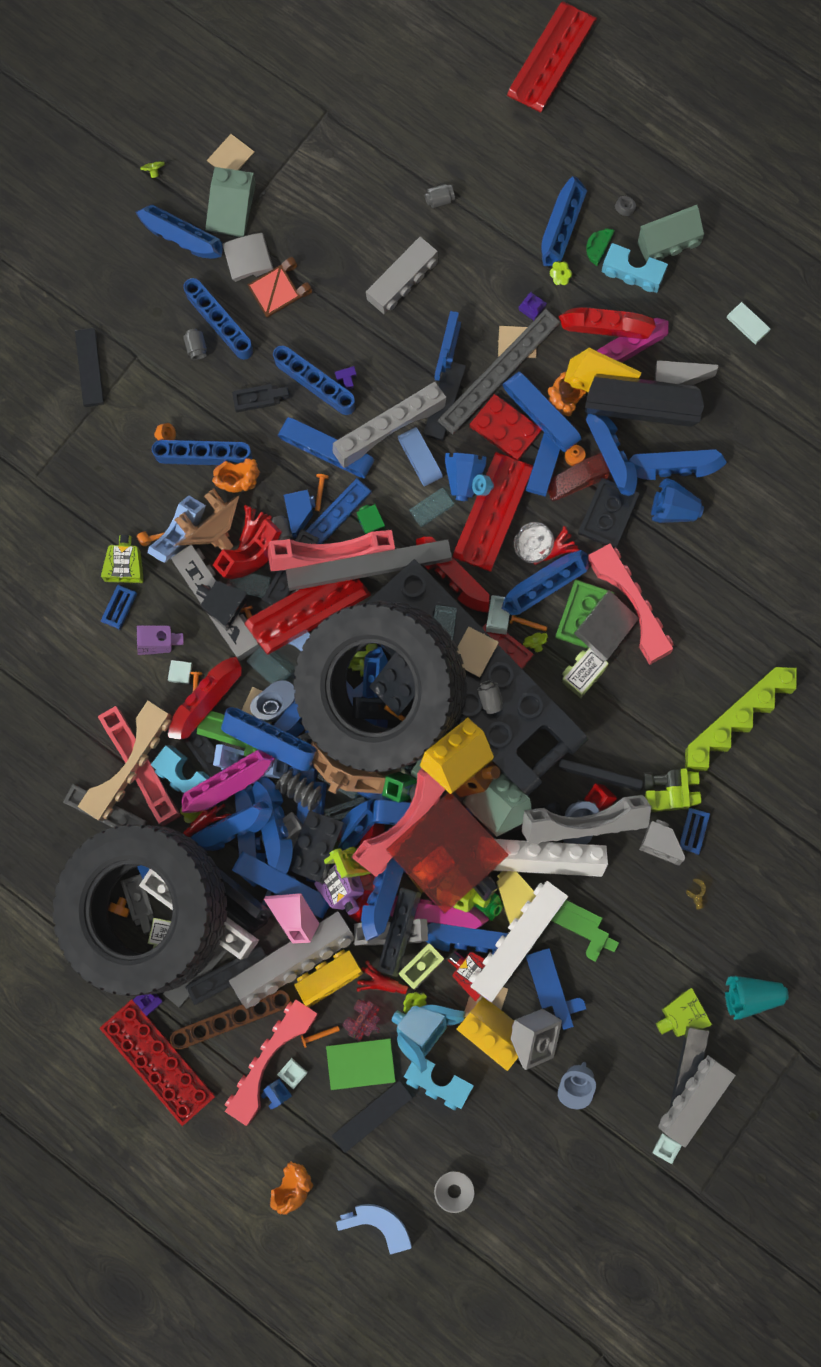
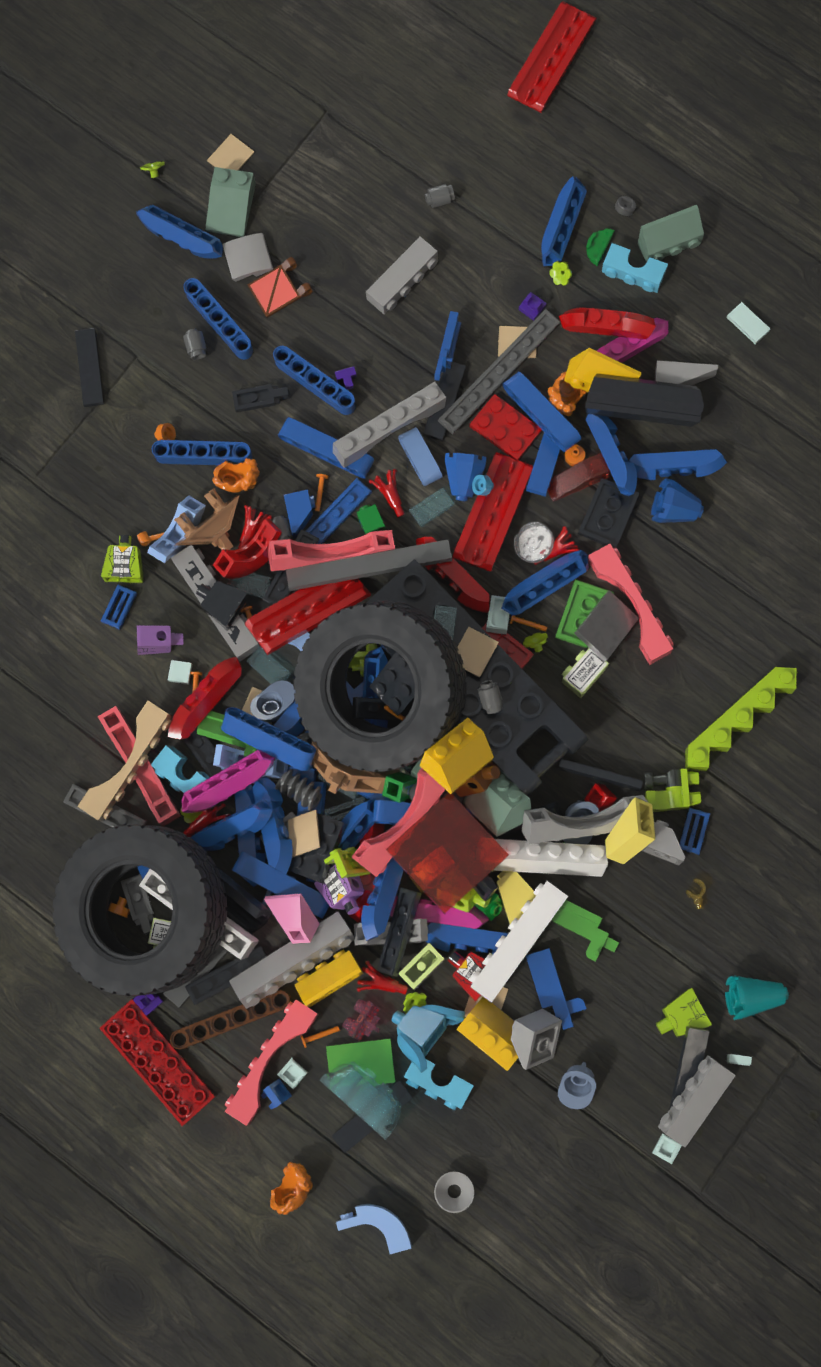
none -> tan window [288,810,320,857]
none -> clear light blue windscreen [320,1061,402,1140]
none -> red piece [369,469,405,517]
none -> light yellow slope [605,797,655,864]
none -> light aqua tile [726,1054,752,1066]

